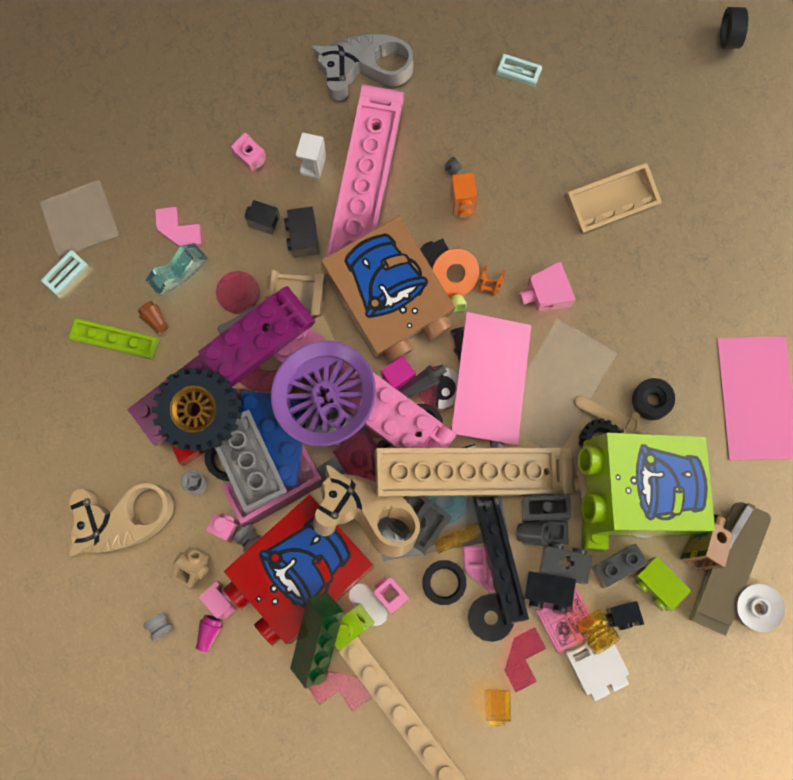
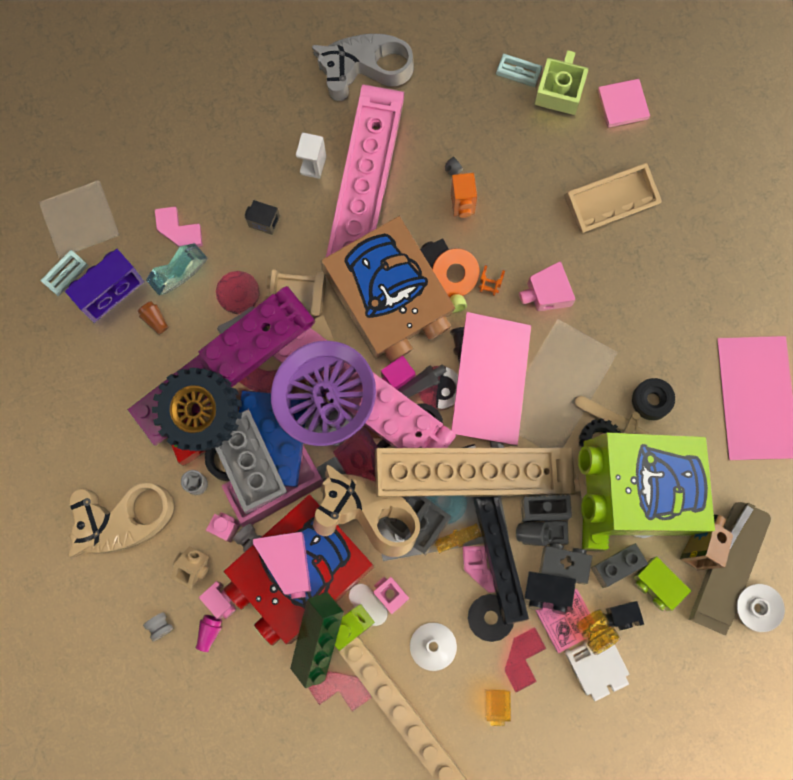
lime tile [68,318,160,360] -> none
bright pink brick [231,132,266,172] -> none
black brick [284,206,320,258] -> none
black tyre [422,560,467,605] -> none
black tyre [720,7,749,49] -> none
none -> dark purple brick [65,249,145,323]
none -> bright pink slope [253,532,311,599]
none -> white dish [410,623,457,671]
none -> yellowish green hinge [535,50,589,115]
none -> bright pink tile [597,79,650,128]

